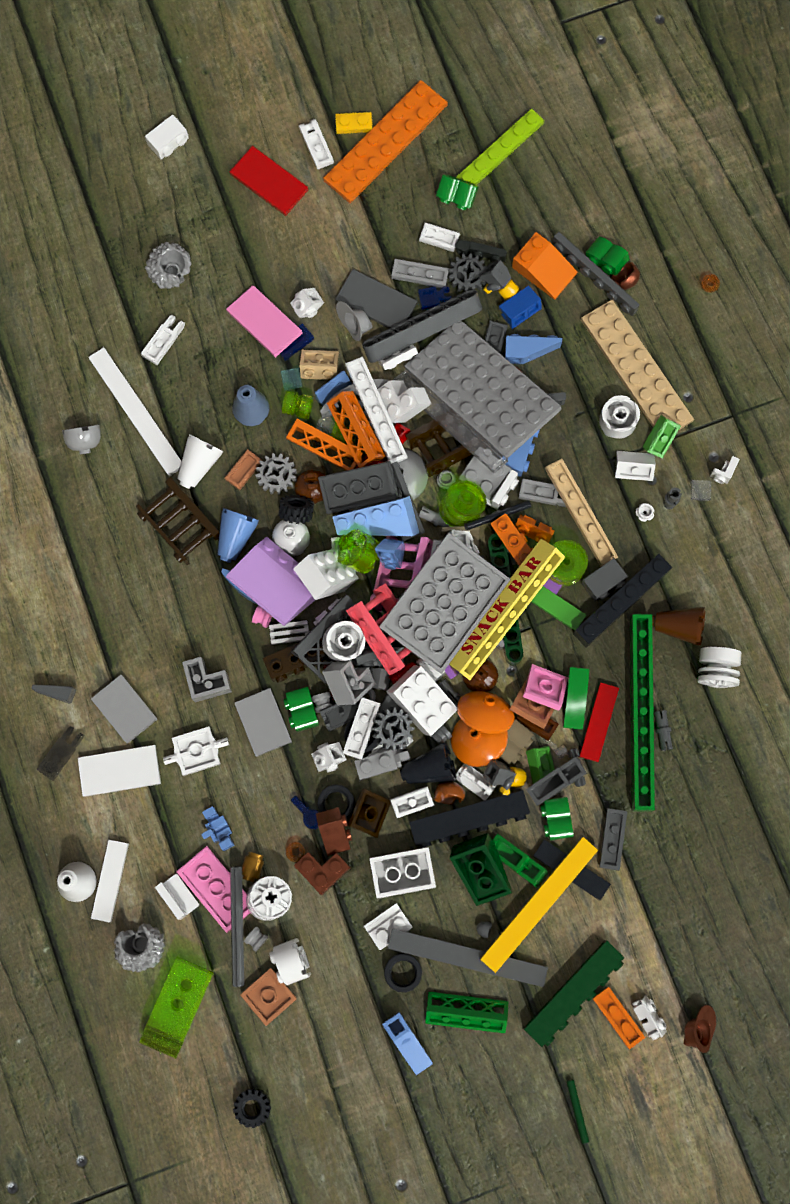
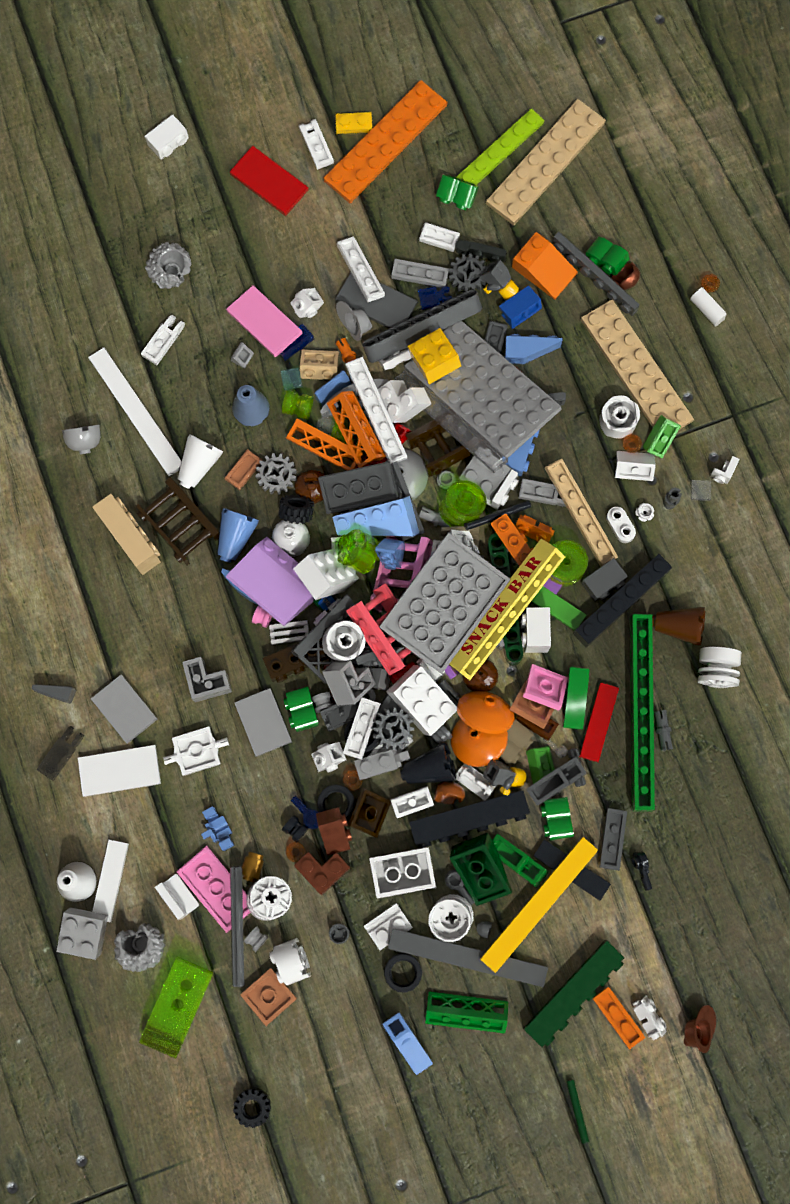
none -> light grey brick [56,907,108,960]
none -> tan brick [93,494,161,575]
none -> light grey slope [231,342,254,368]
none -> black wheel [282,815,309,843]
none -> slope [313,595,336,612]
none -> dark grey wheel [329,924,350,944]
none -> orange pin [336,338,357,363]
none -> white tile [337,236,385,302]
none -> clear orange plate [343,770,363,790]
none -> yellow brick [408,328,461,384]
none -> white wheel [429,894,474,942]
none -> dark grey plate [445,870,475,905]
none -> tan plate [486,99,606,226]
none -> white brick [520,607,551,653]
none -> white plate [606,507,636,543]
none -> clear orange plate [623,434,642,453]
none -> black plate [631,851,653,891]
none -> white brick [690,287,726,326]

